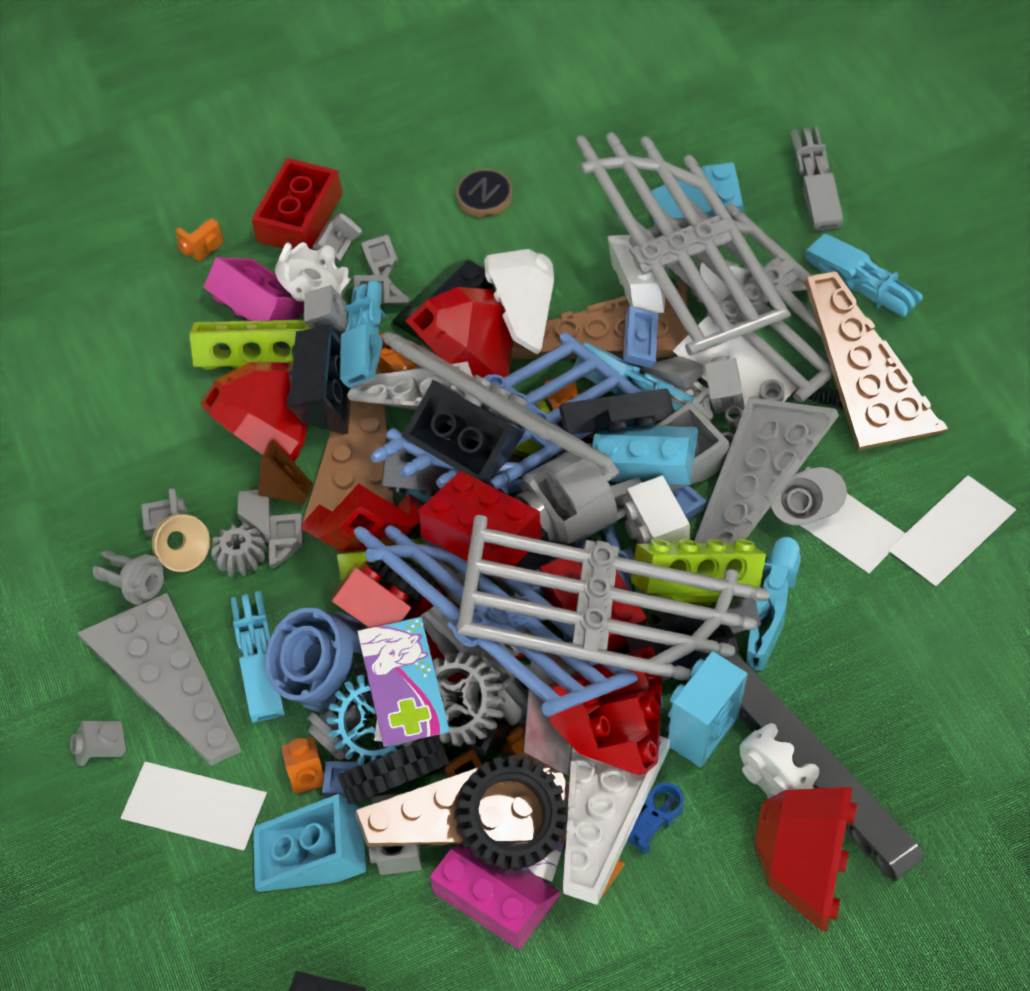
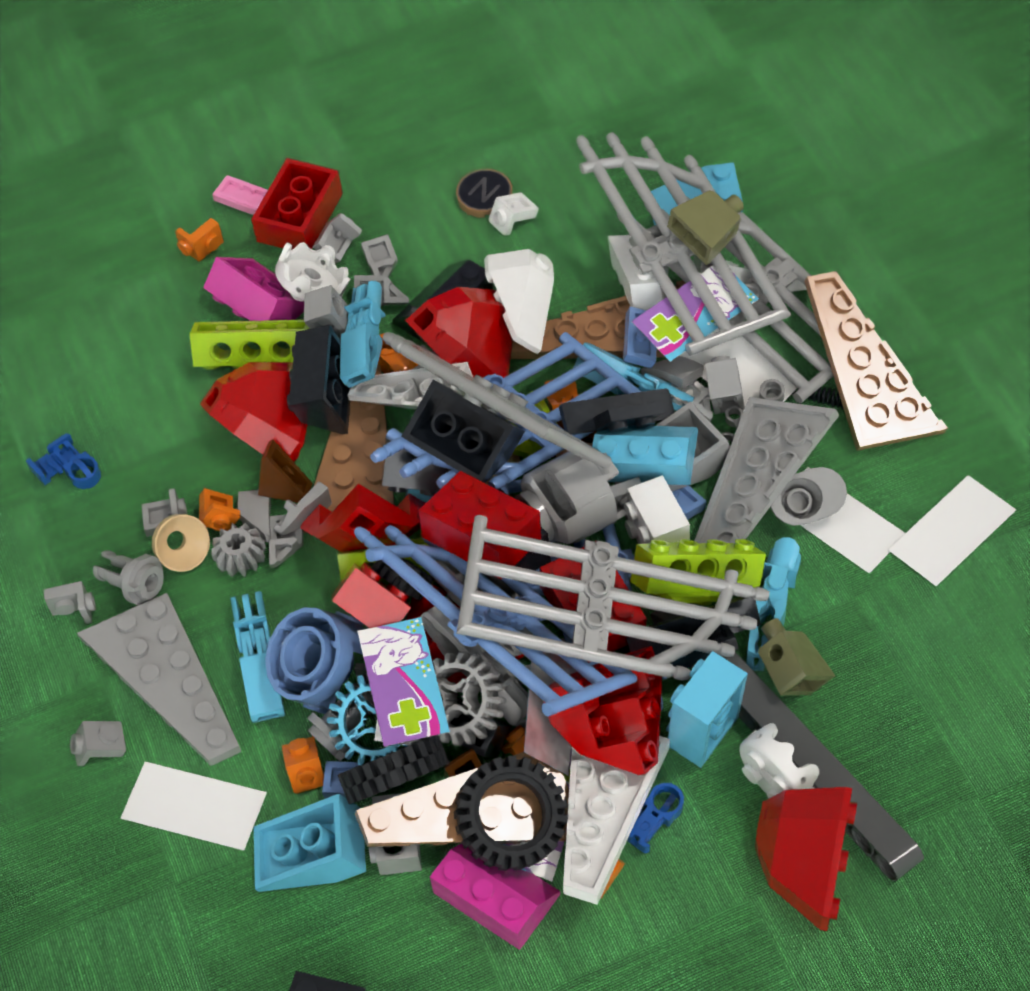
light grey arm [790,127,843,232] -> none
medium azure arm [804,233,923,318] -> none
none -> blue piece [25,433,101,489]
none -> light grey bracket [43,581,96,624]
none -> orange bracket [199,488,241,531]
none -> bright pink plate [212,175,268,215]
none -> light grey slope [274,481,332,536]
none -> white bracket [489,192,539,236]
none -> sticker [631,265,759,362]
none -> olive torso [667,190,744,265]
none -> olive torso [758,618,835,696]

